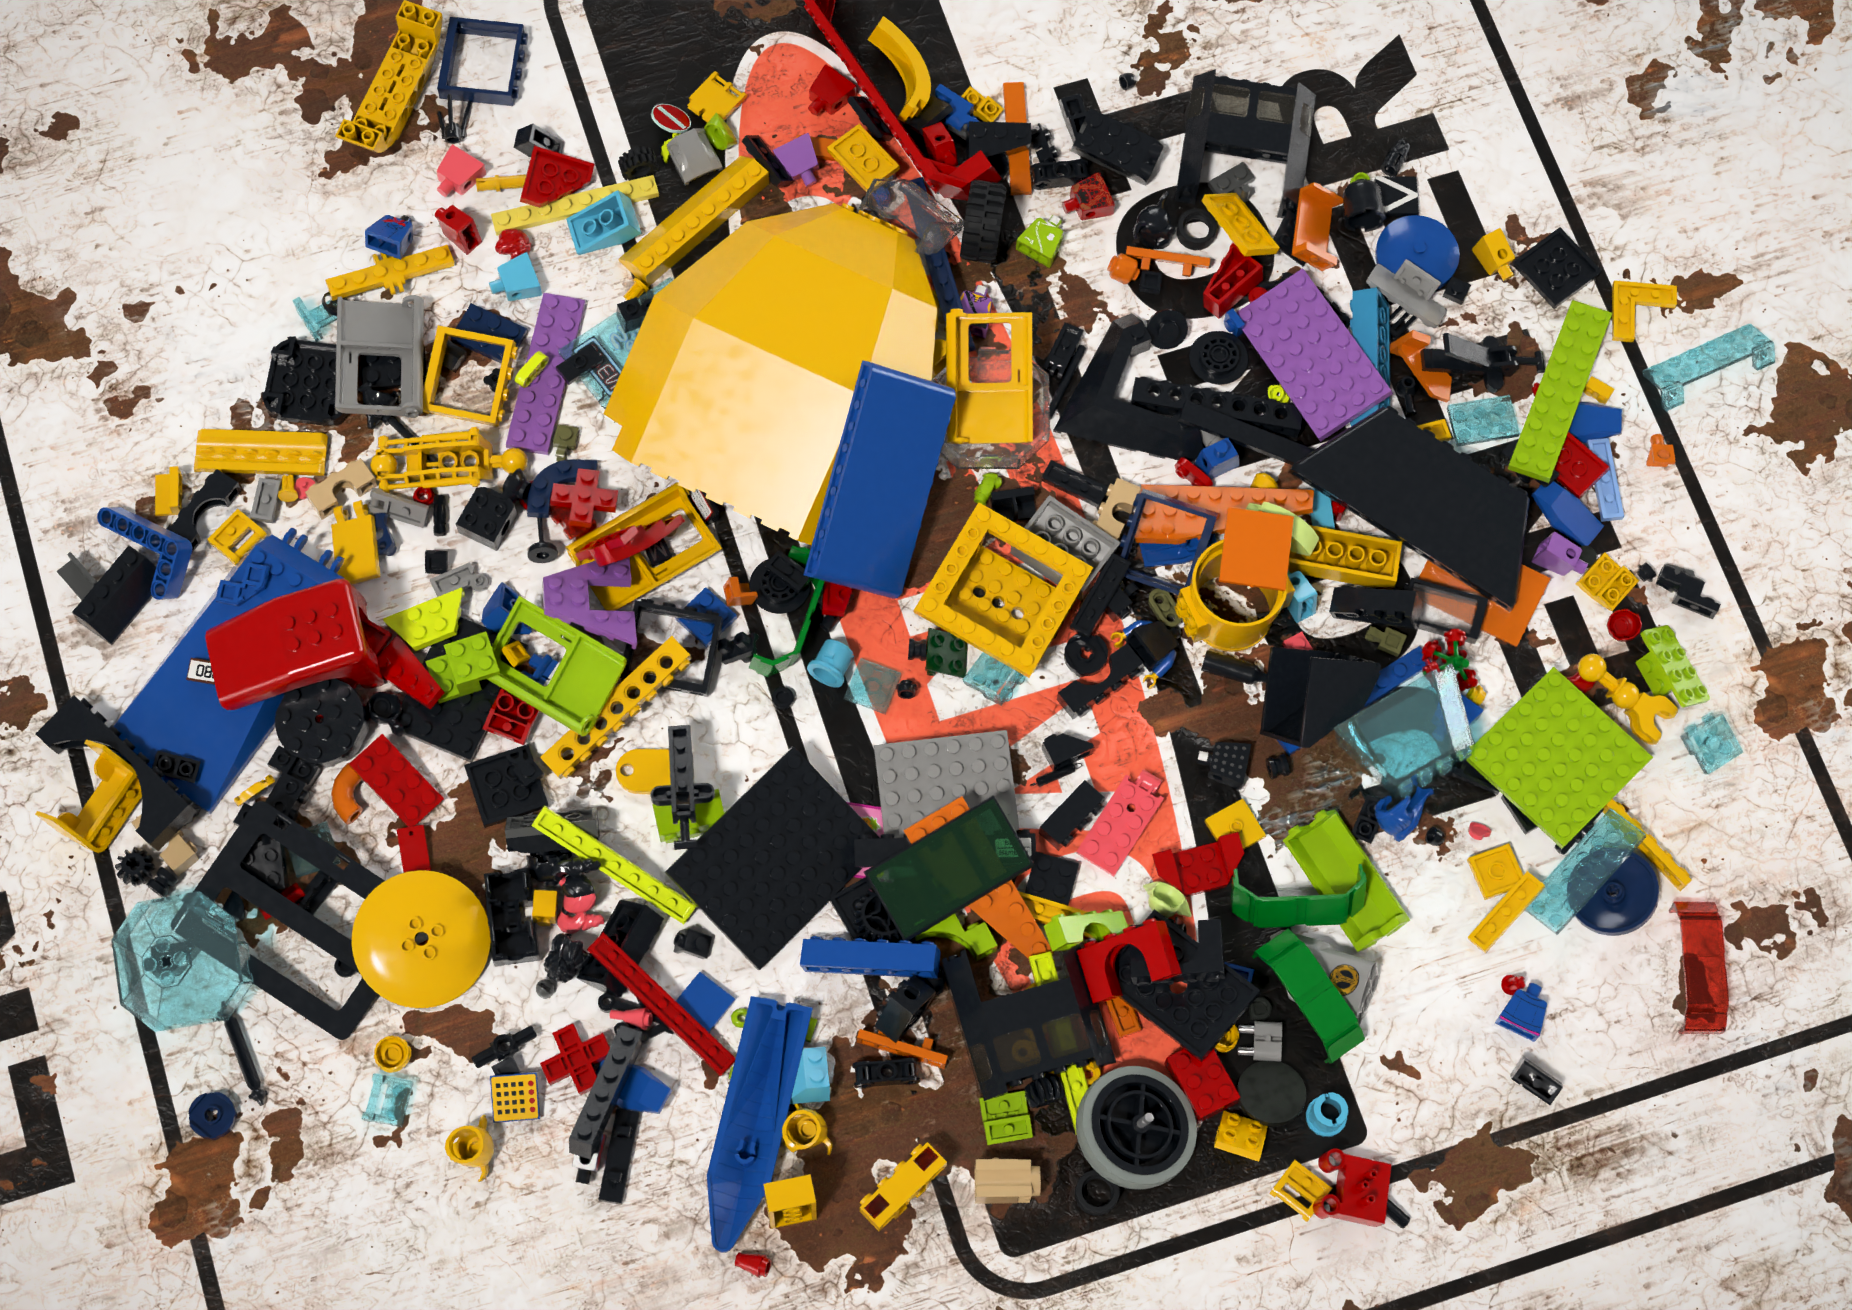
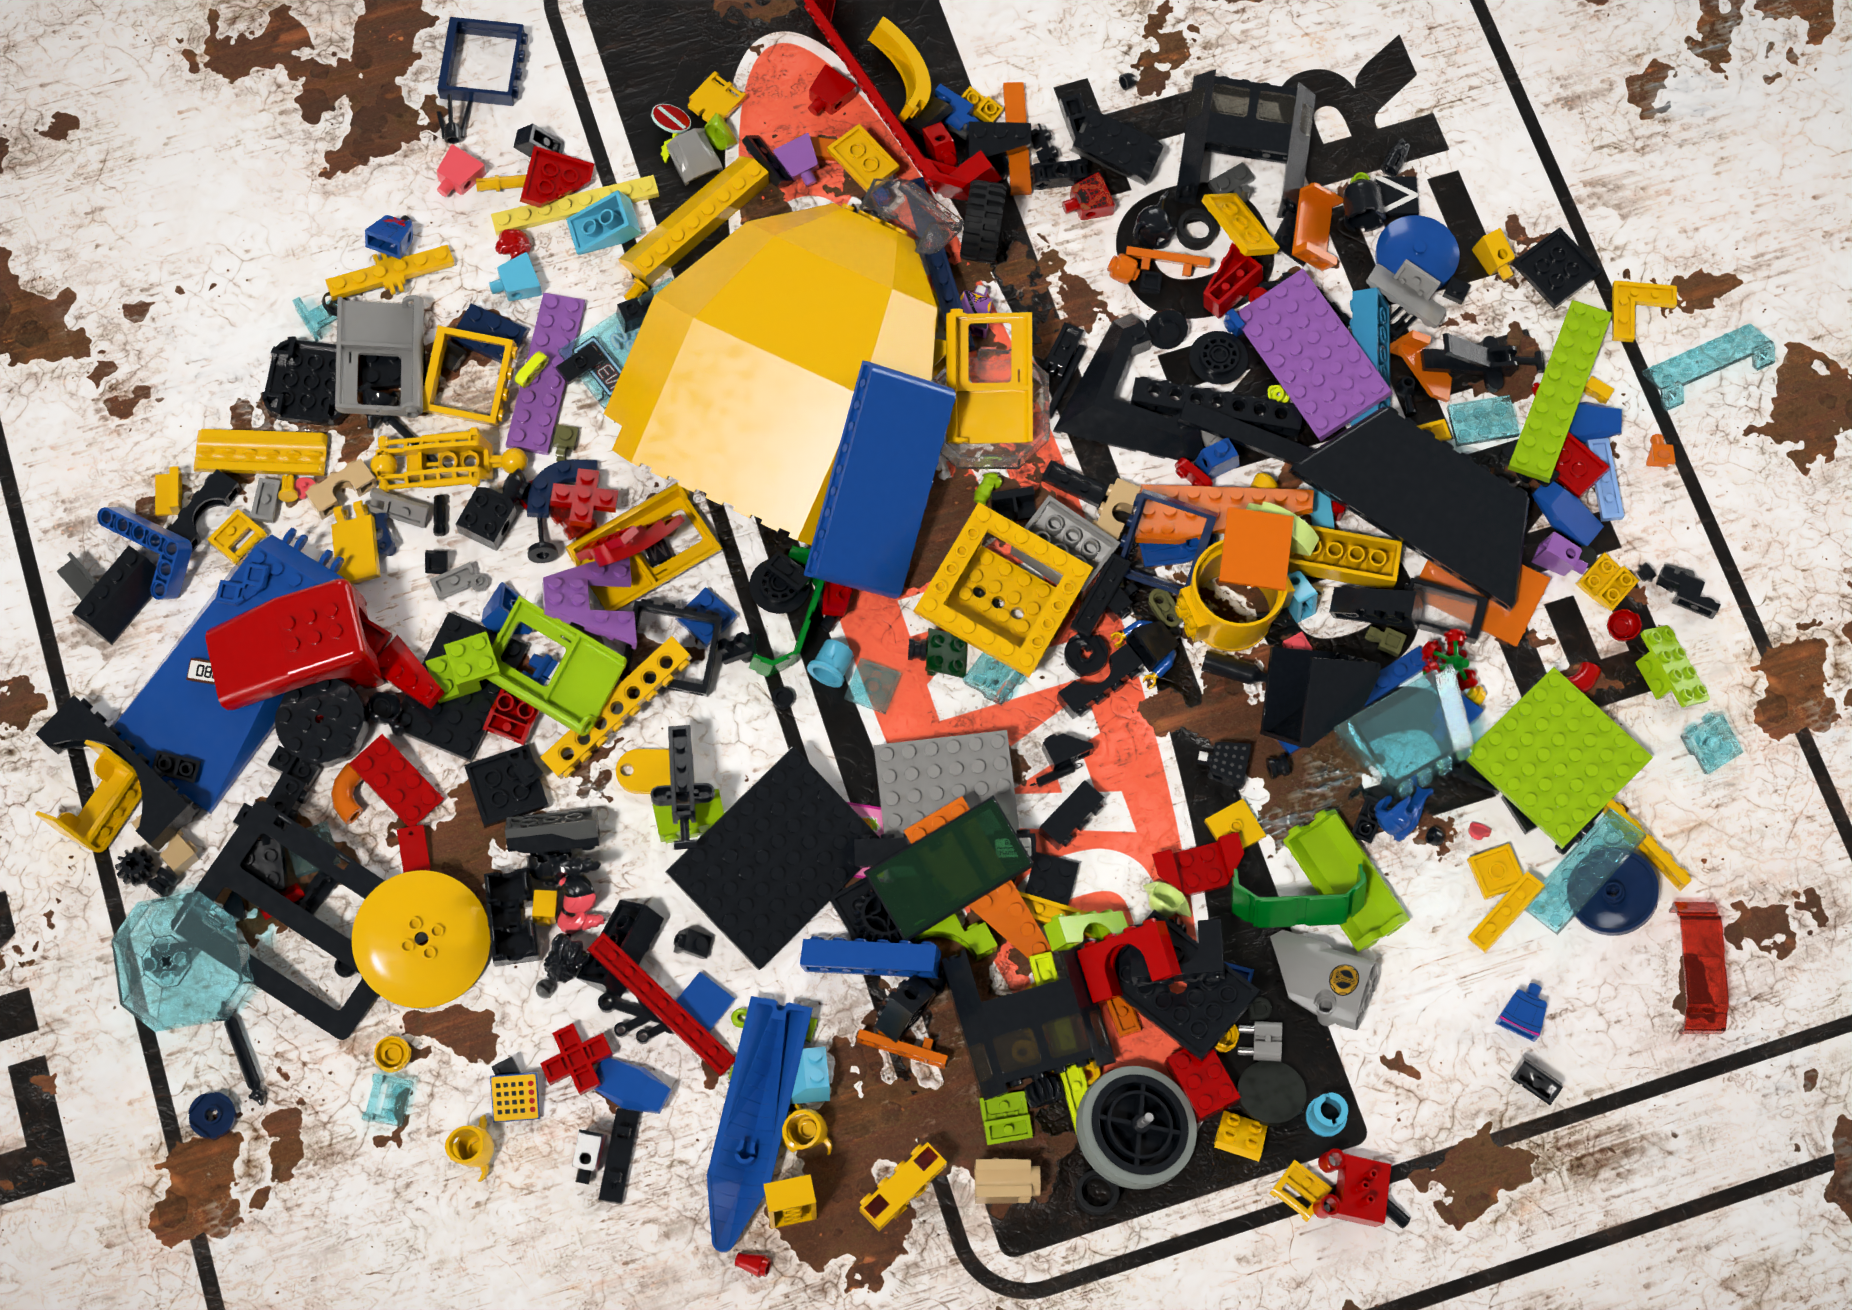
yellow tile [234,774,275,807] -> none
yellow slope [335,0,442,153] -> none
neon yellow wing [383,587,465,651] -> none
red plate [413,487,435,506] -> none
red torso [435,205,482,255] -> none
black axle [472,1026,537,1068] -> none
black plate [483,368,509,392] -> none
yellow tile [501,640,531,668] -> none
neon yellow tile [531,805,696,924] -> none
black brick [569,1025,642,1160] -> none
coral cone [610,1007,653,1030] -> none
black tyre [618,146,659,181] -> none
slope [688,489,720,526] -> none
orange panel [723,577,758,606] -> none
black hinge [848,96,894,141] -> none
black piece [852,1058,921,1089] -> none
black plate [896,680,918,699] -> none
lime torso [1016,215,1063,268] -> none
coral hinge [1076,769,1164,877] -> none
green windscreen [1252,929,1365,1064] -> none
red piece [1501,975,1526,995] -> none
yellow piece [1578,654,1678,745] -> none

